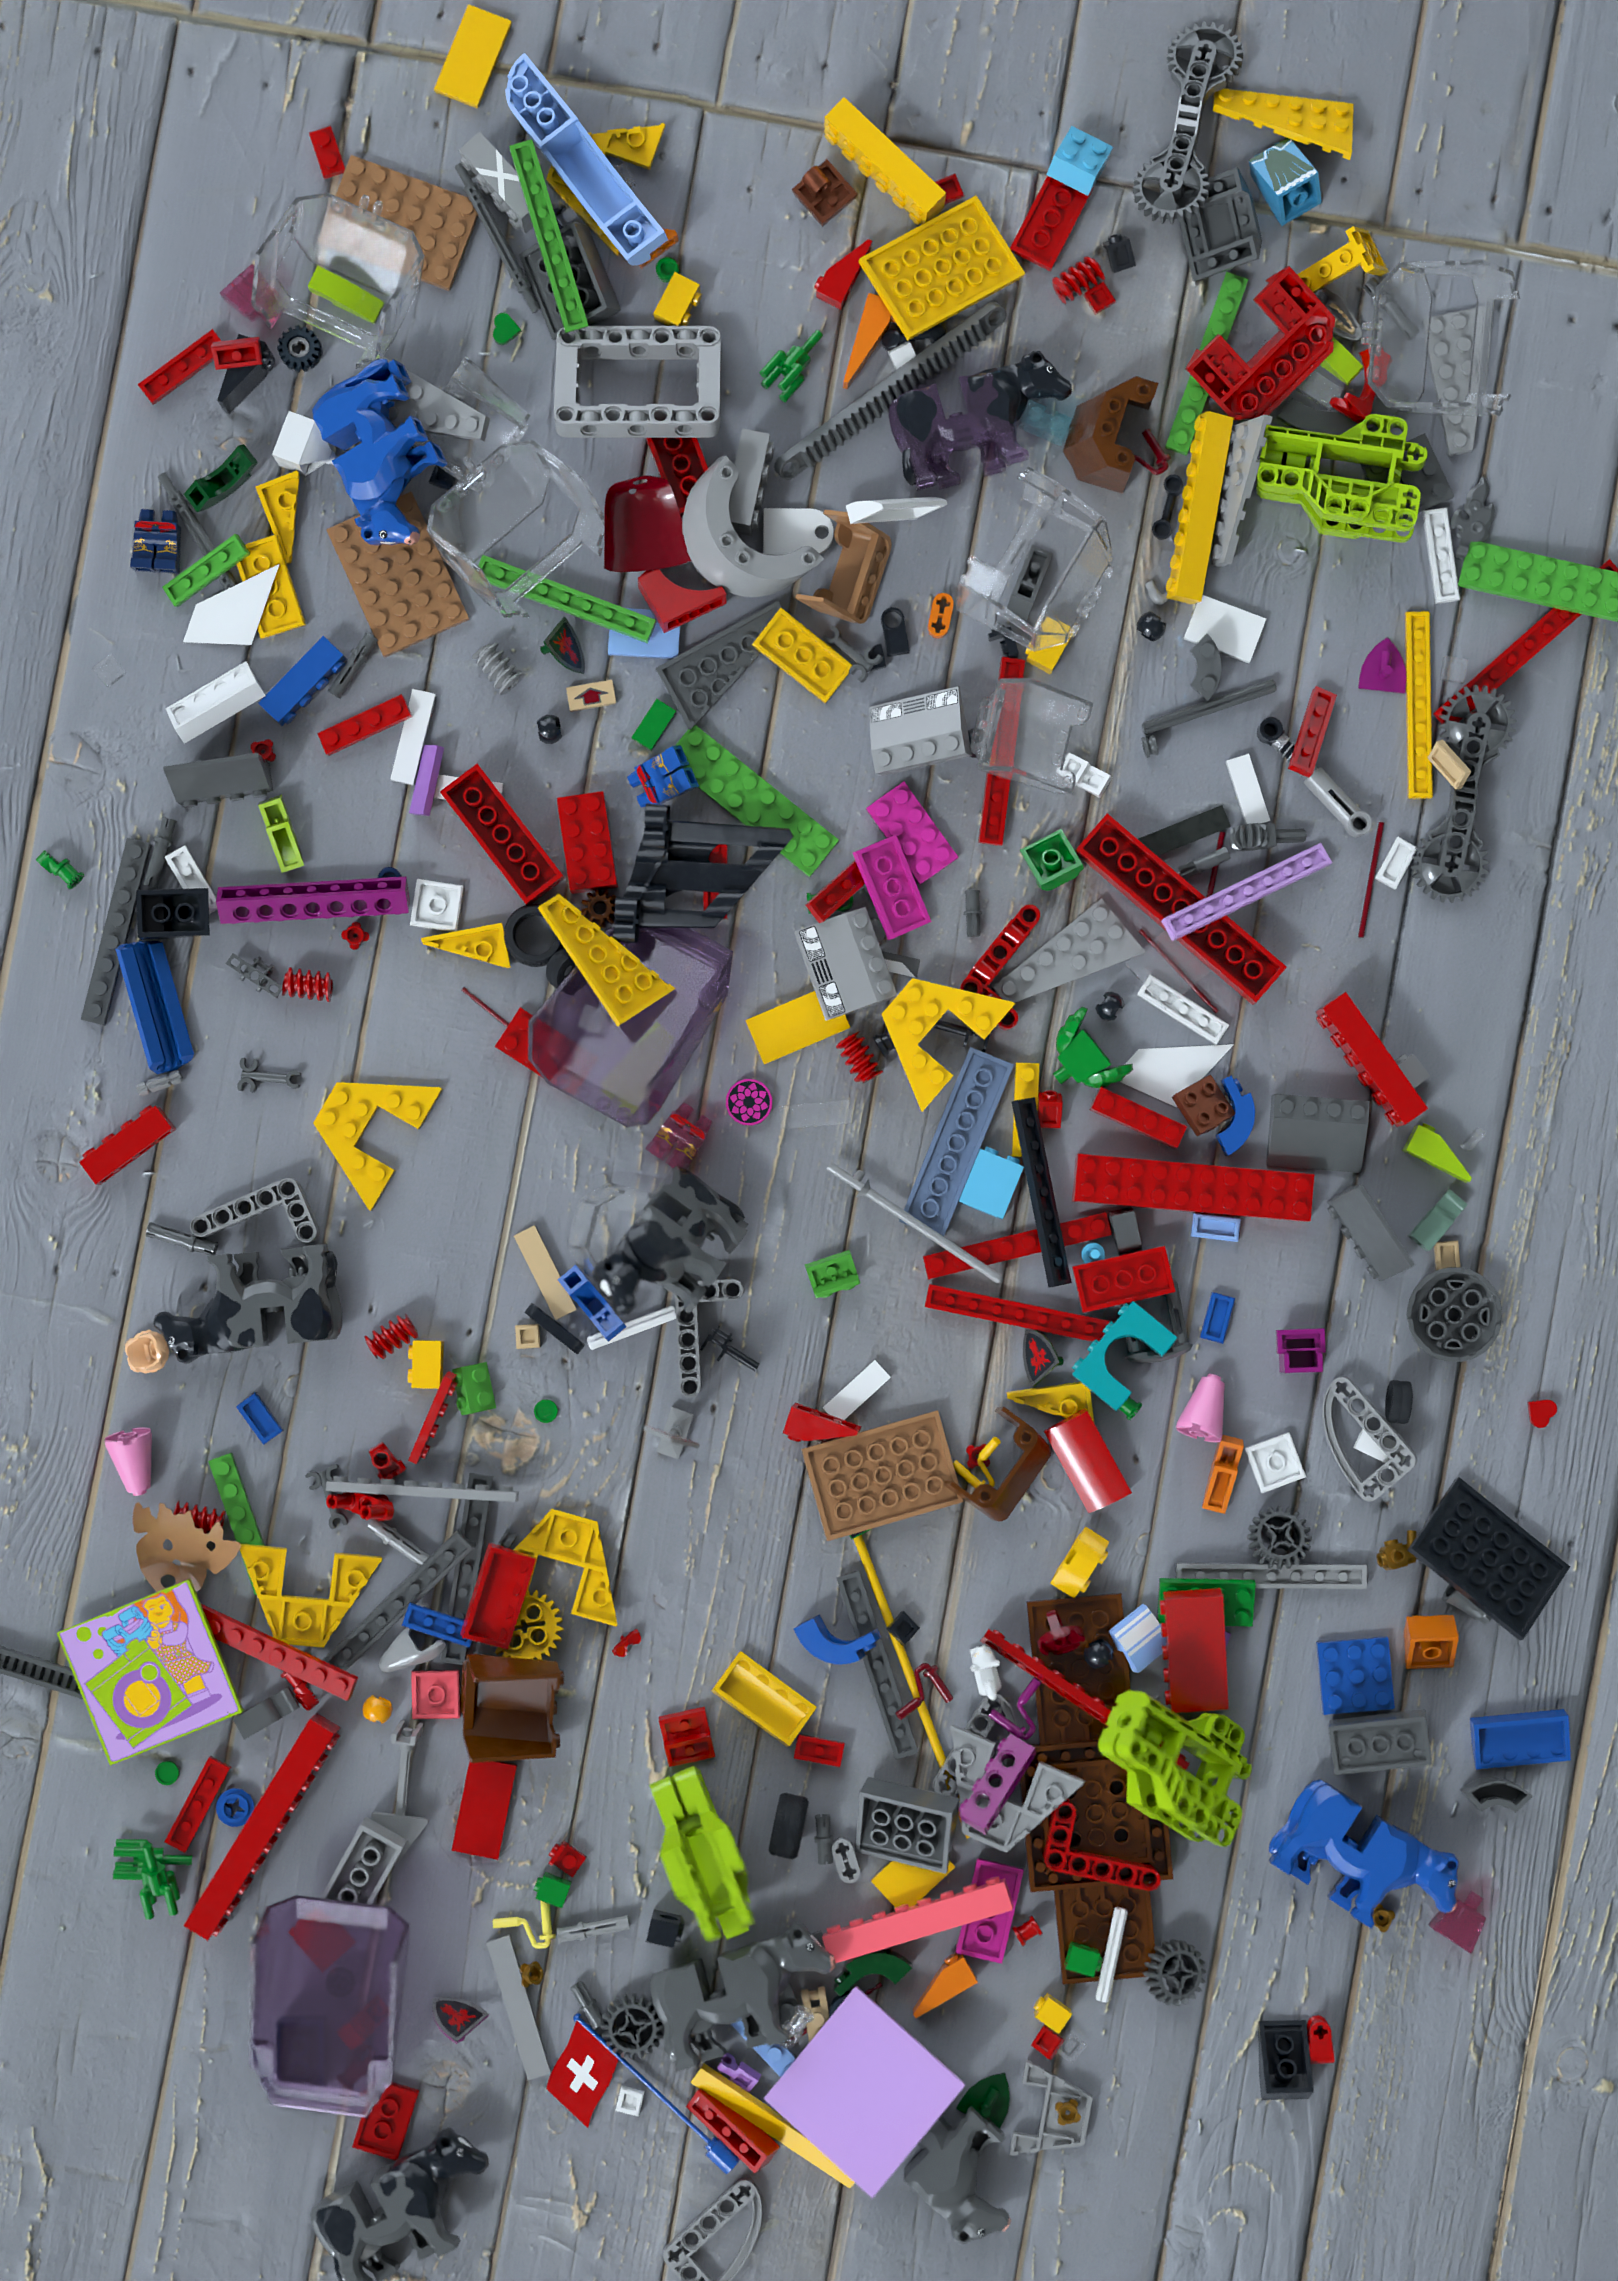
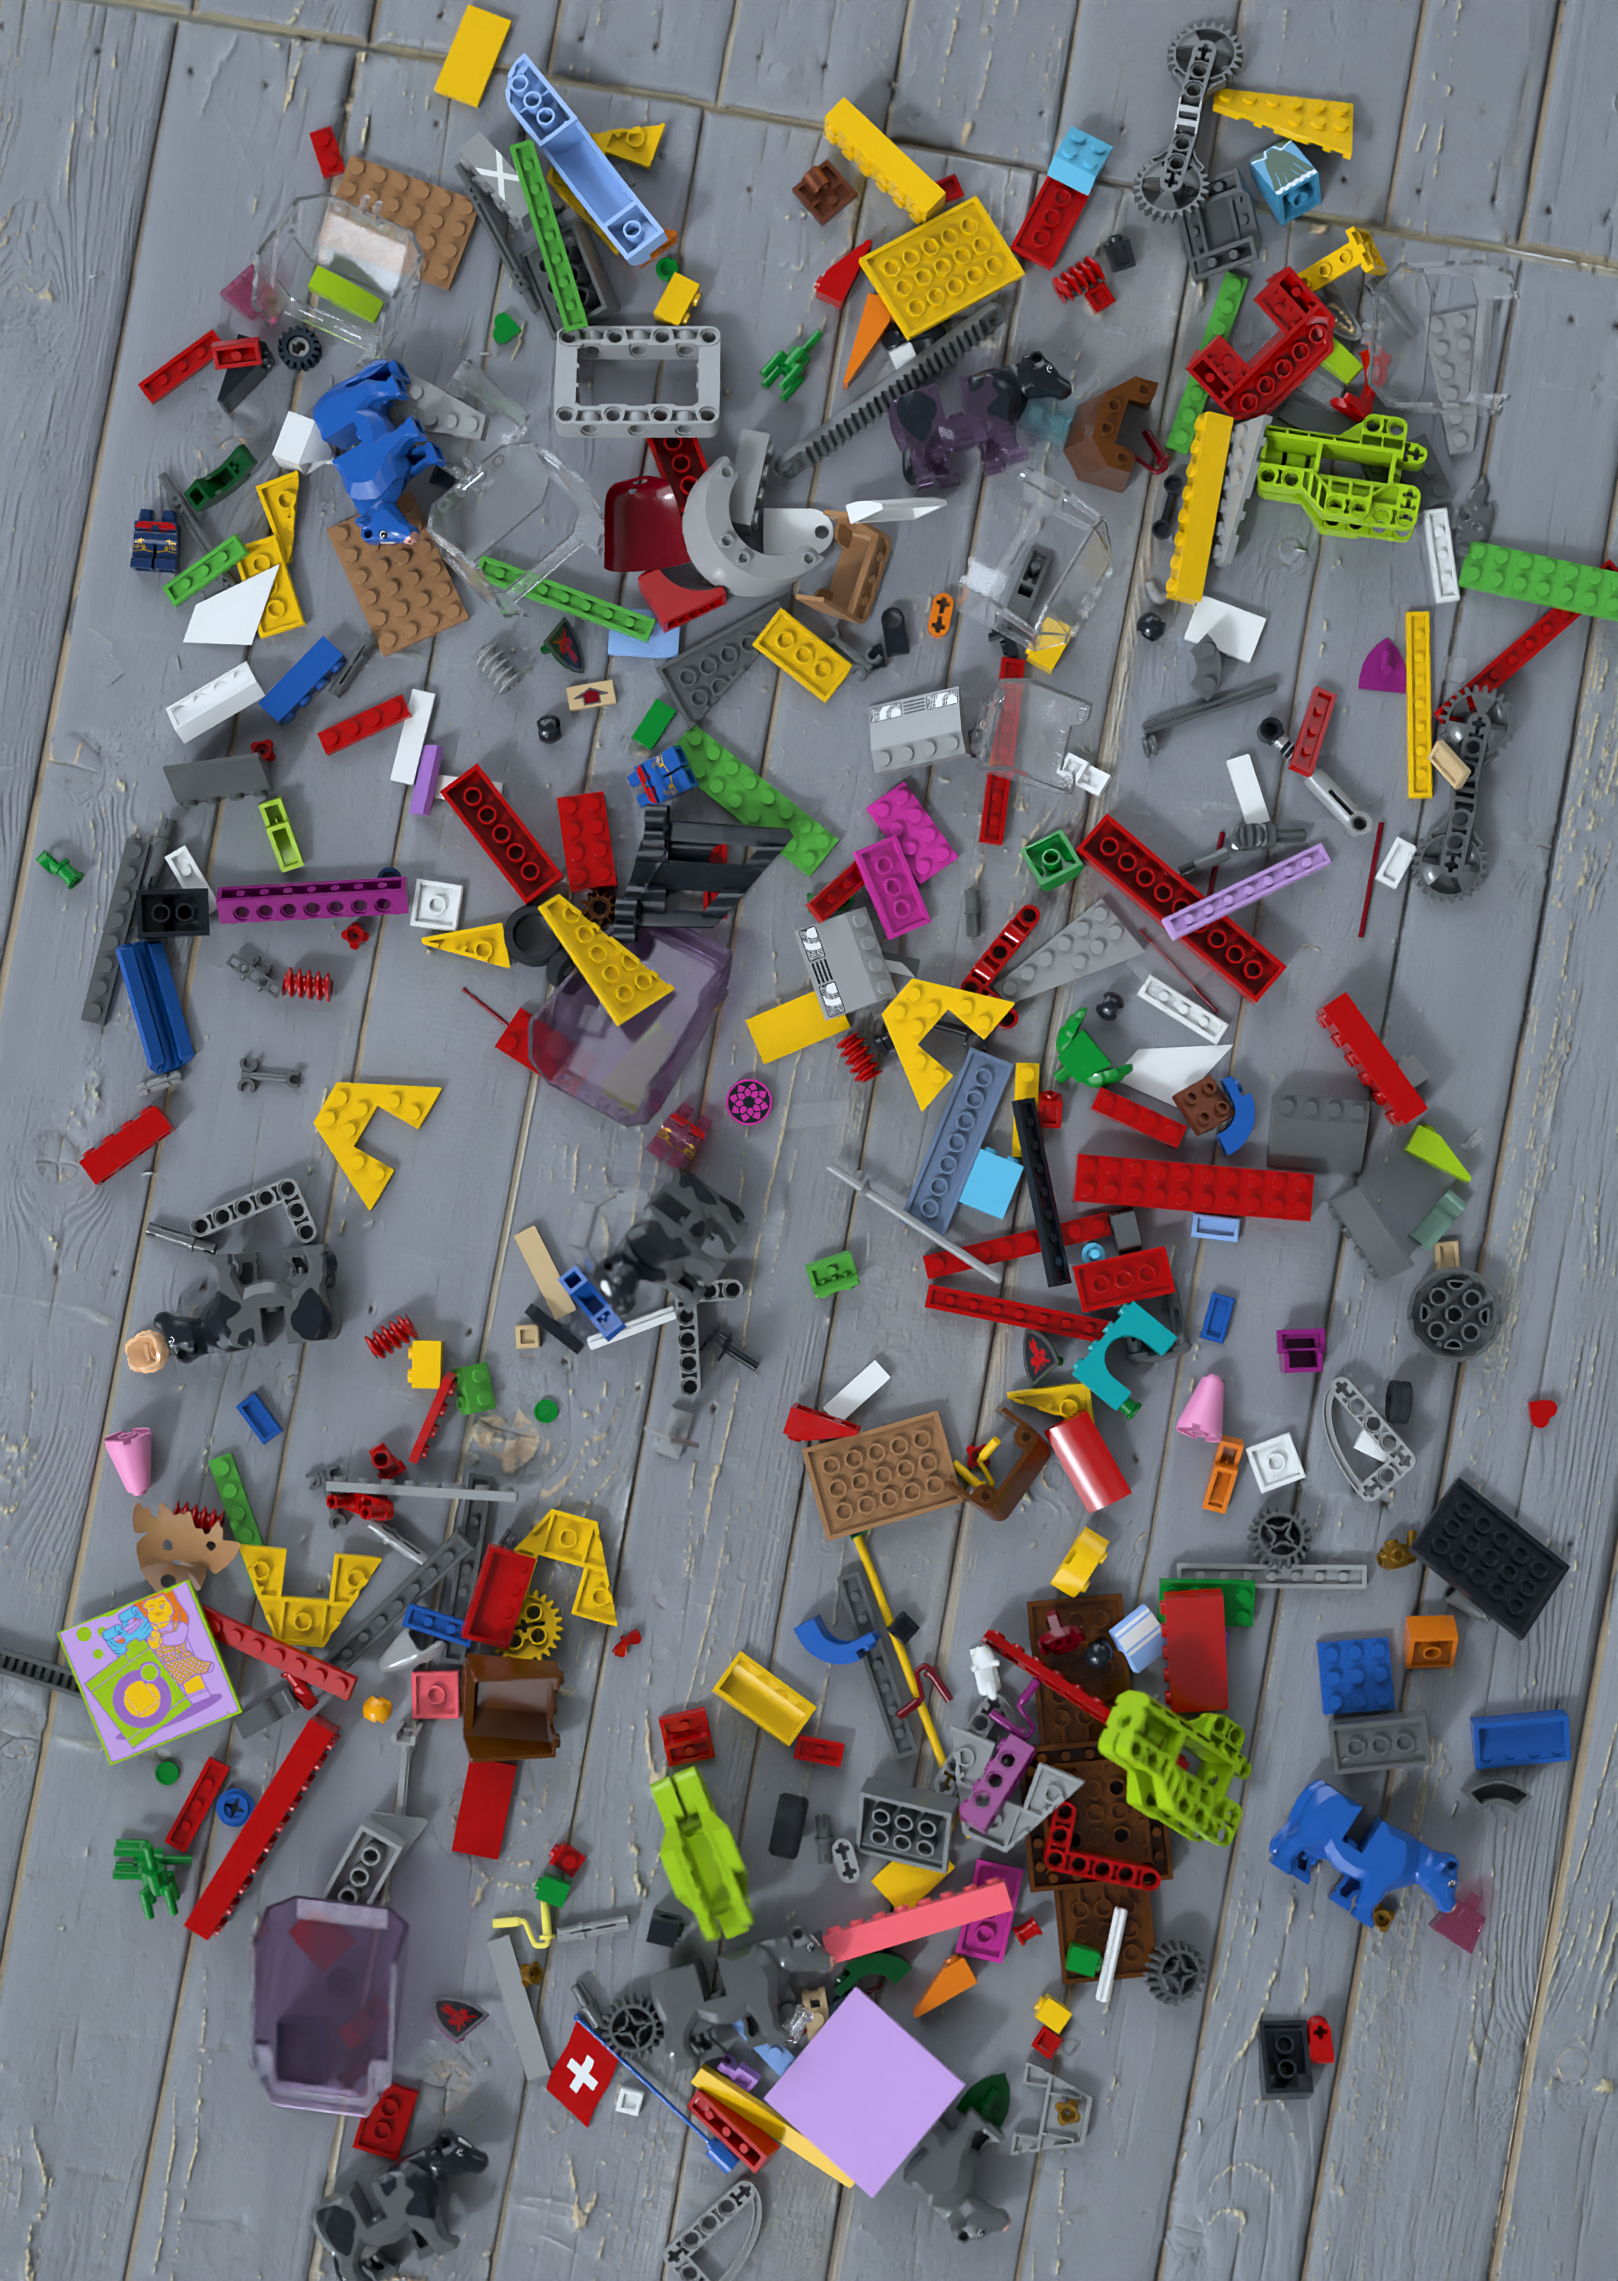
pearl dark grey tile [1138,805,1231,856] -> none

